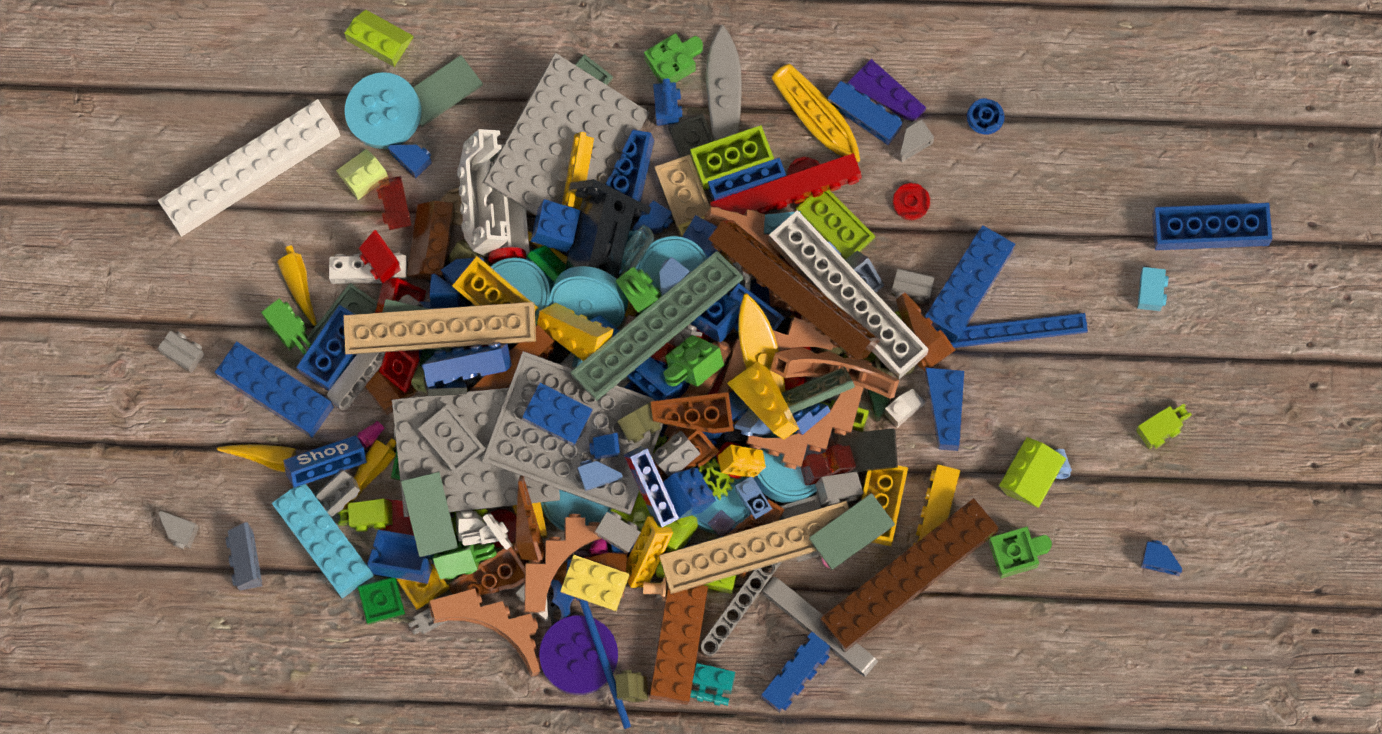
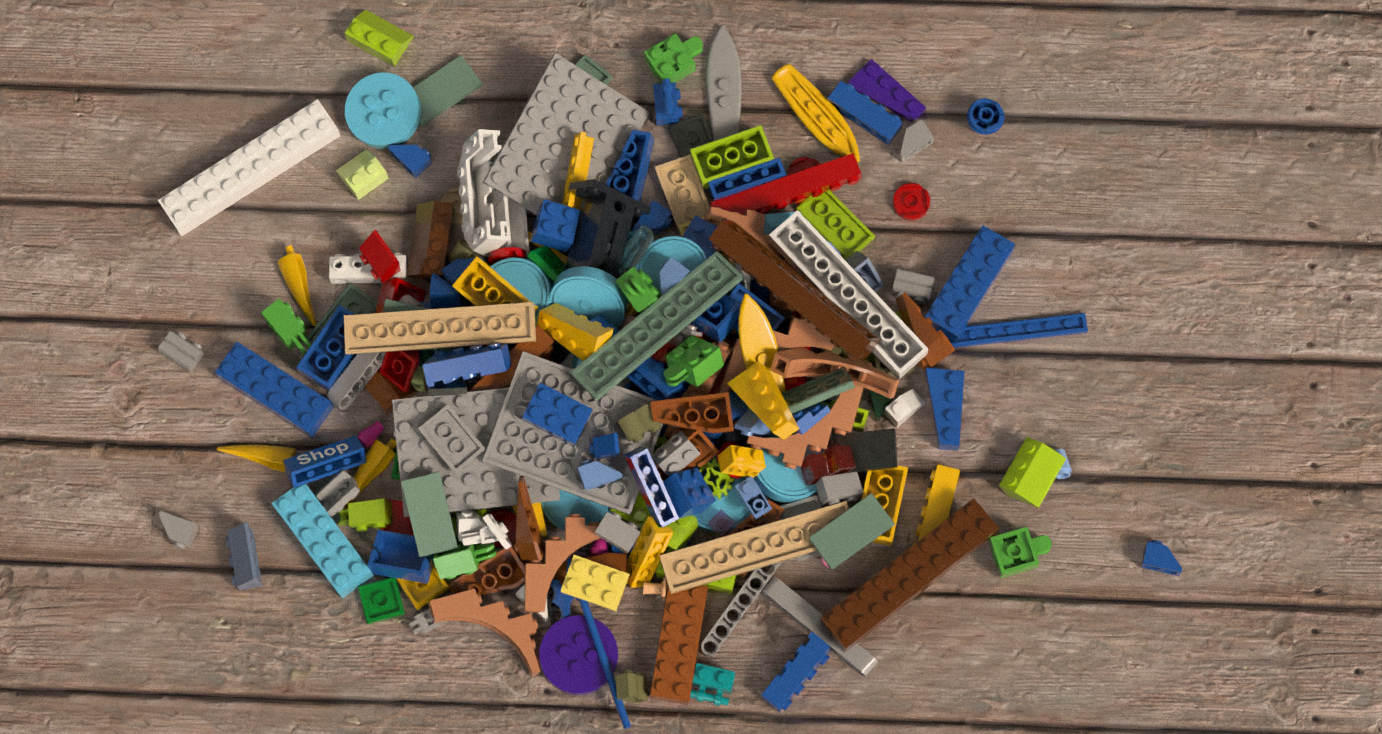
clear red brick [376,176,412,230] -> none
lime brick [1136,404,1192,449] -> none
medium azure brick [1137,267,1169,311] -> none
blue brick [1152,203,1272,251] -> none

